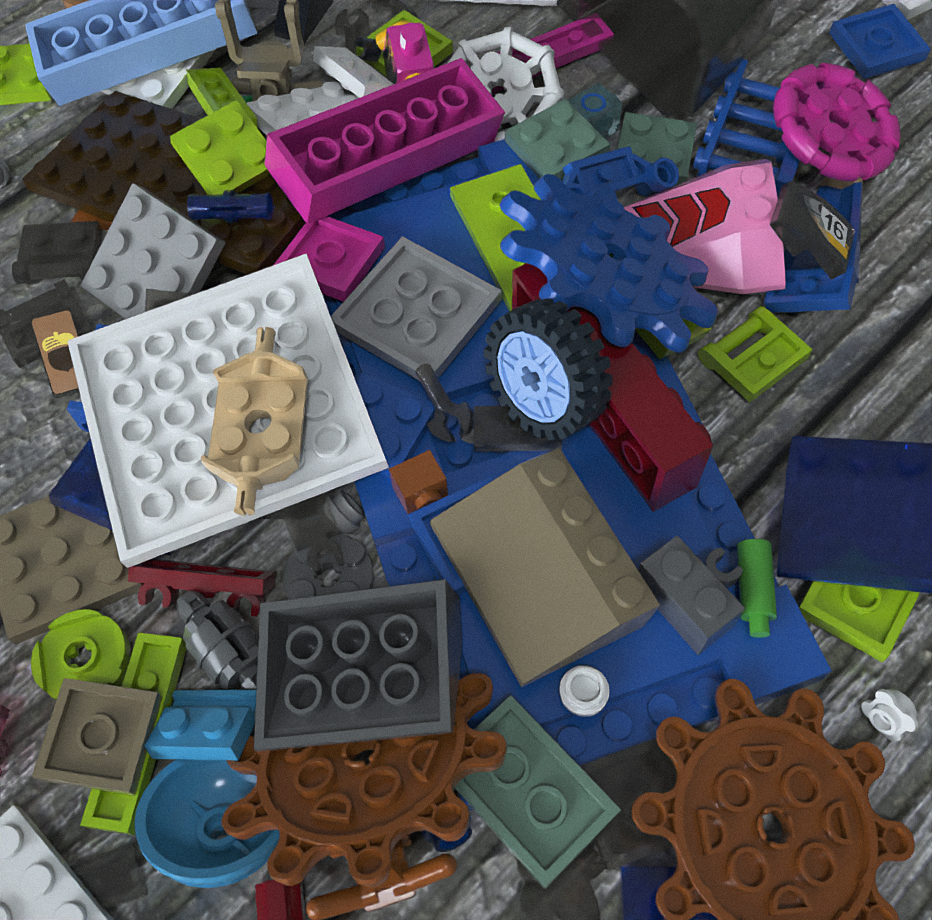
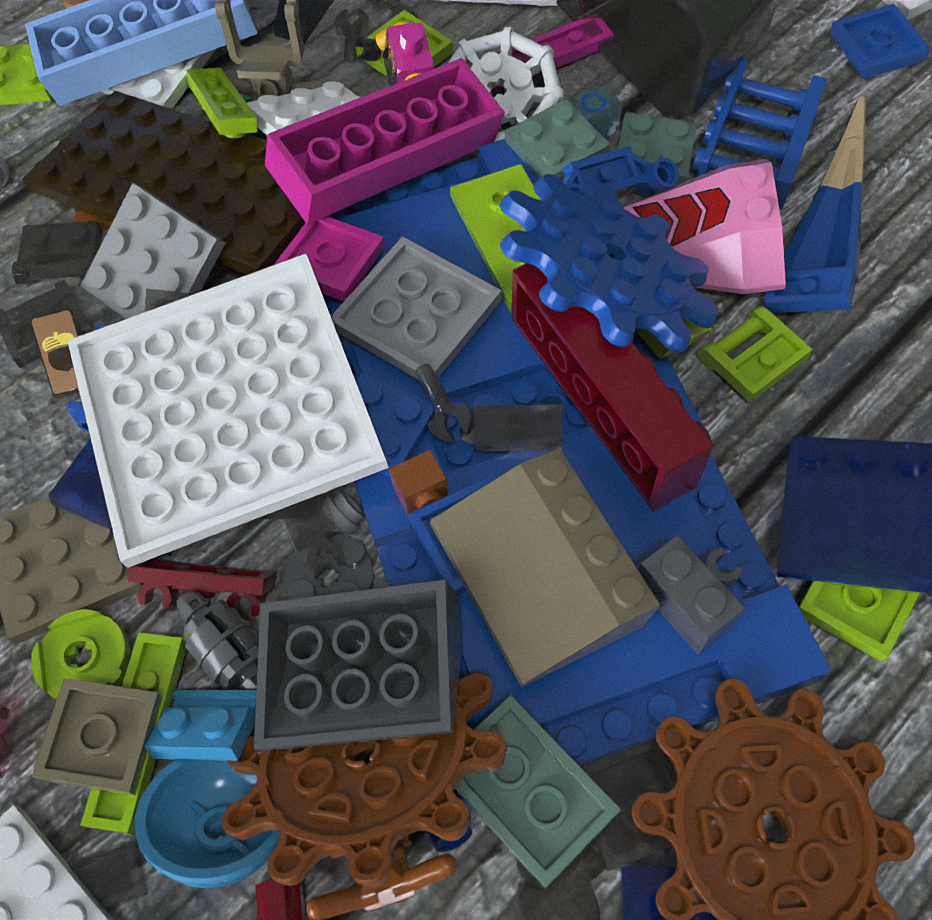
lime plate [170,100,270,206] -> none
clear blue pin [187,190,273,223] -> none
tan plate [201,327,308,516] -> none
white plate [313,46,393,98] -> none
black wheel [484,298,613,440] -> none
white plate [559,666,609,717] -> none
bright green cylinder [736,539,777,638] -> none
clear smoke slope [770,181,855,280] -> none
dark pink plate [773,63,900,181] -> none
white plate [861,689,918,742] -> none

